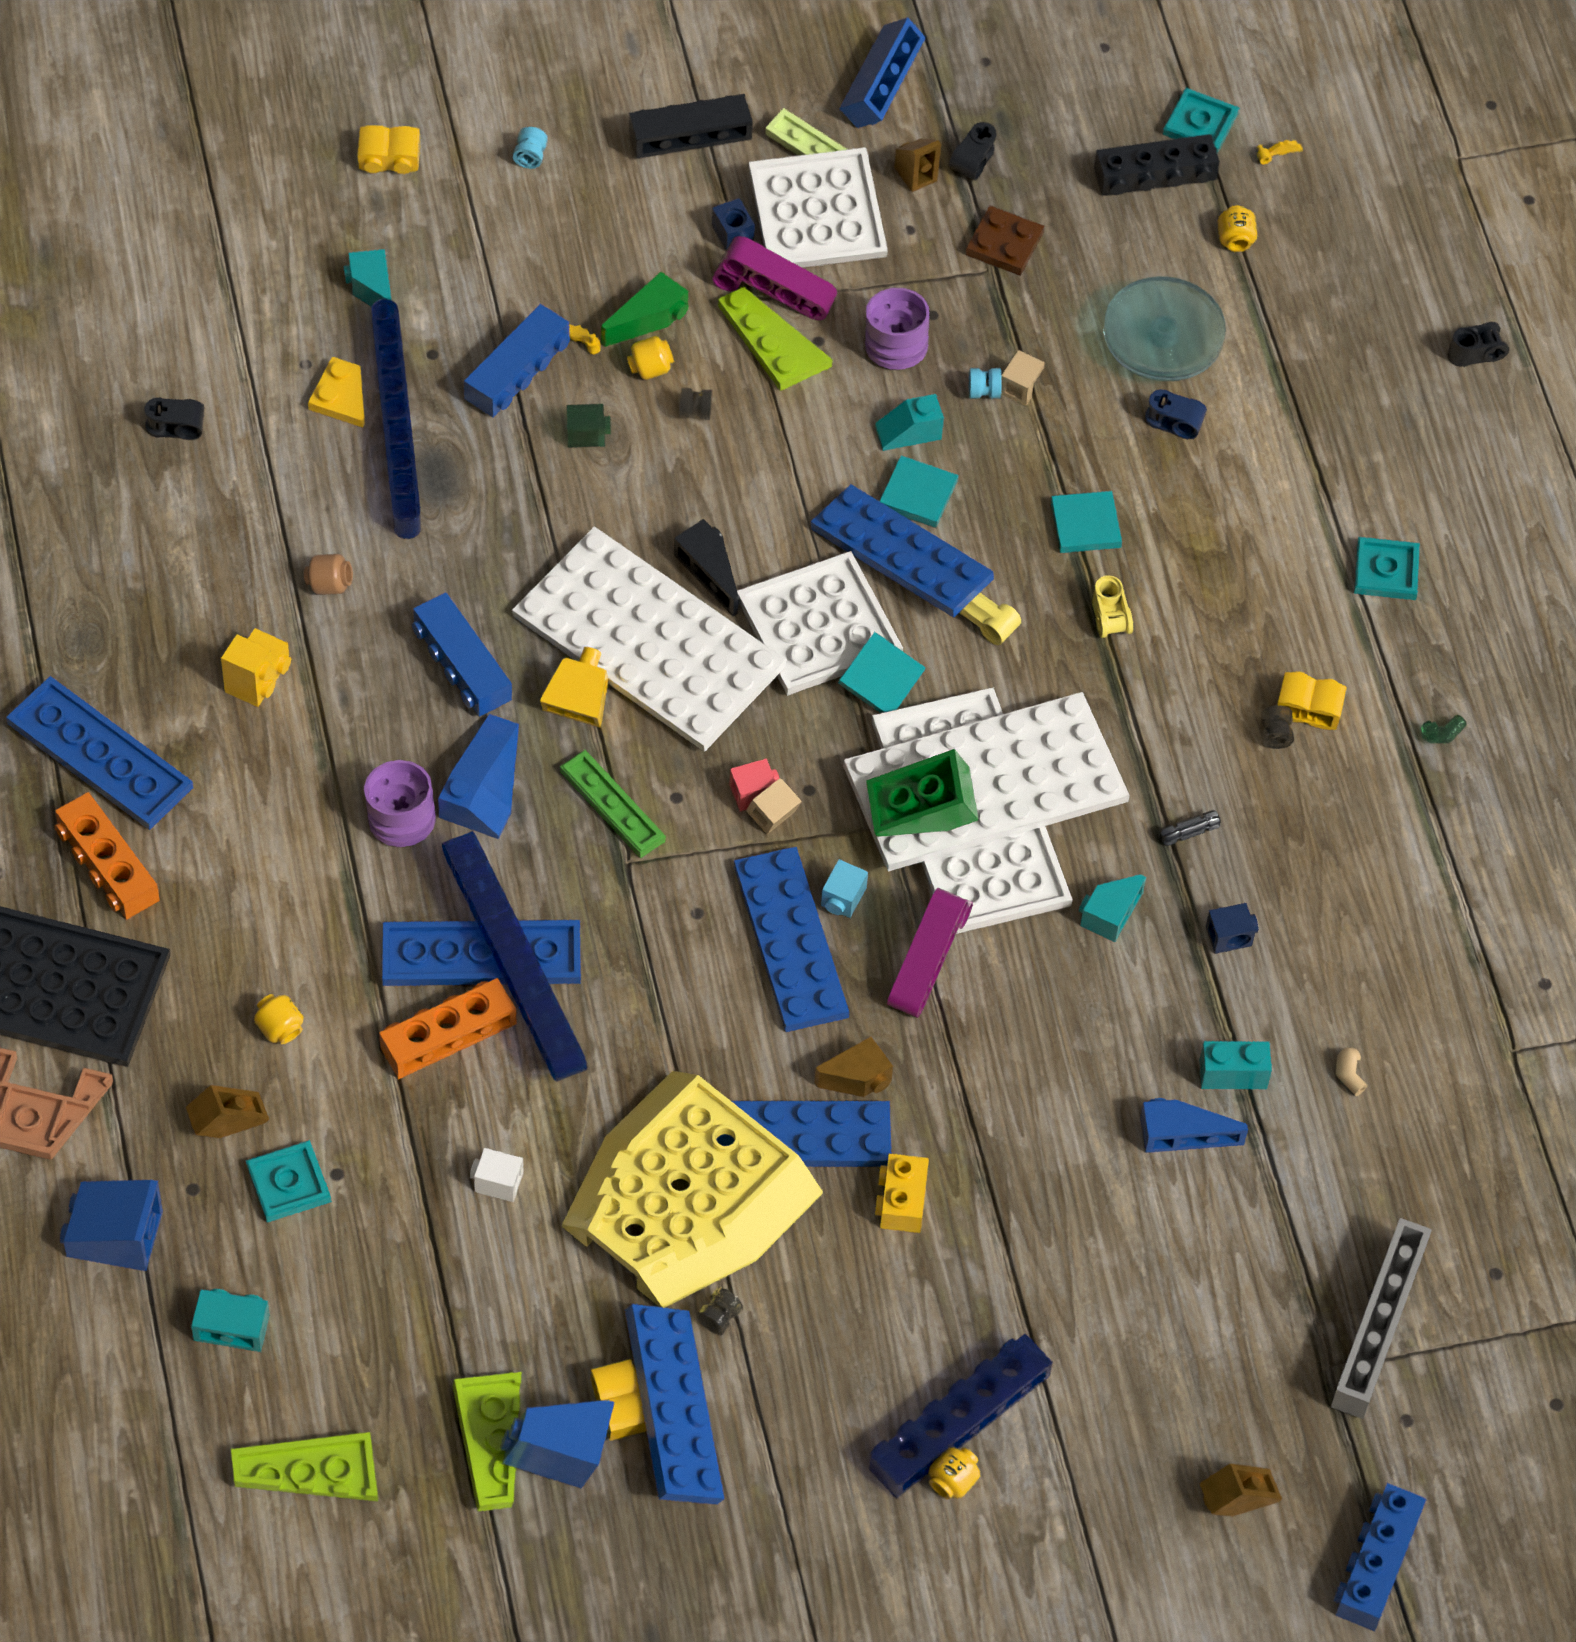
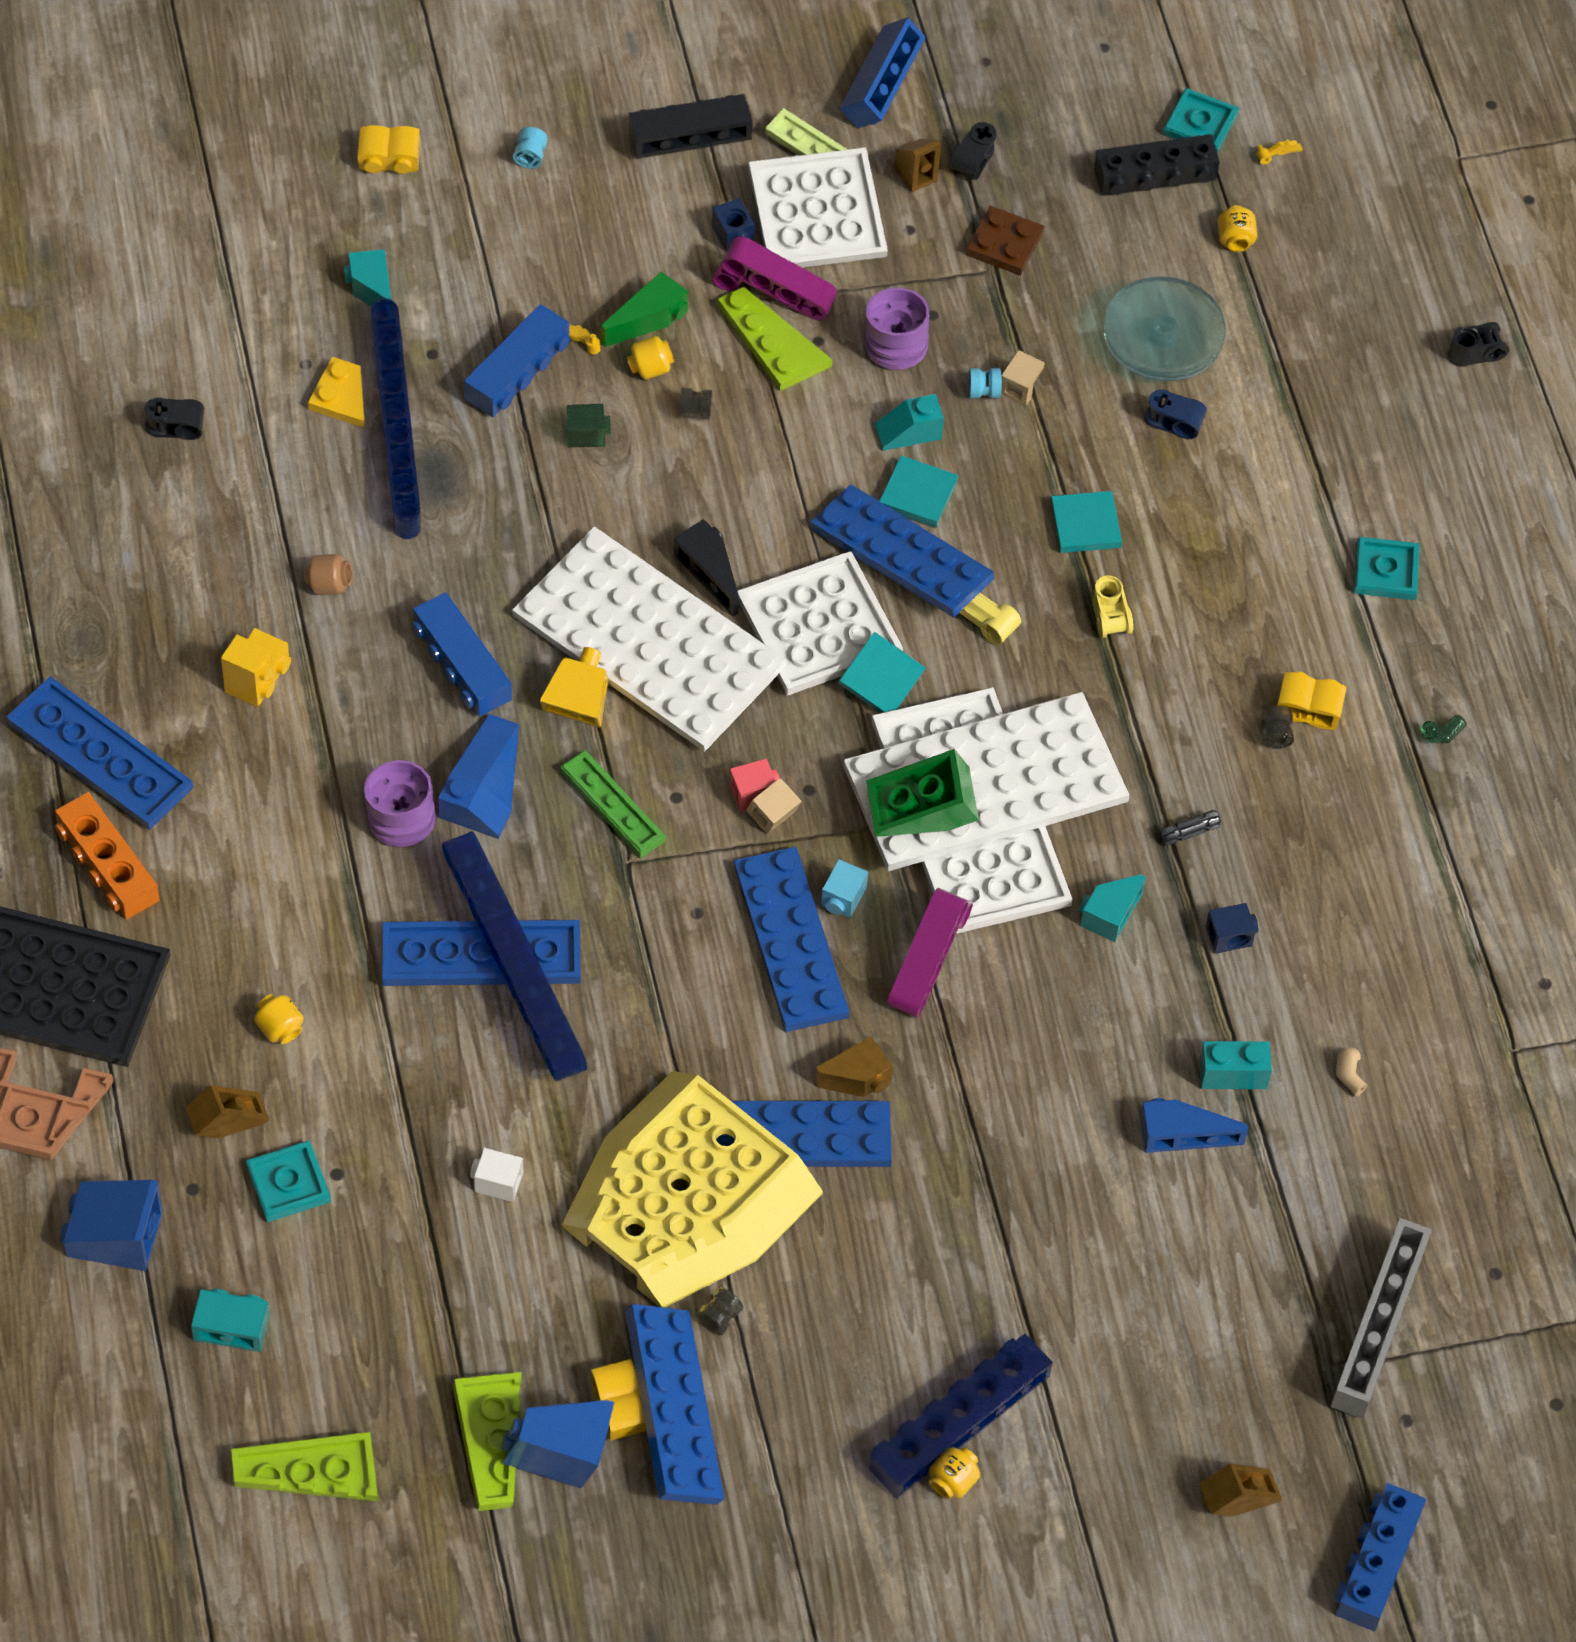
orange brick [379,978,517,1079] -> none
yellow brick [875,1153,929,1233] -> none

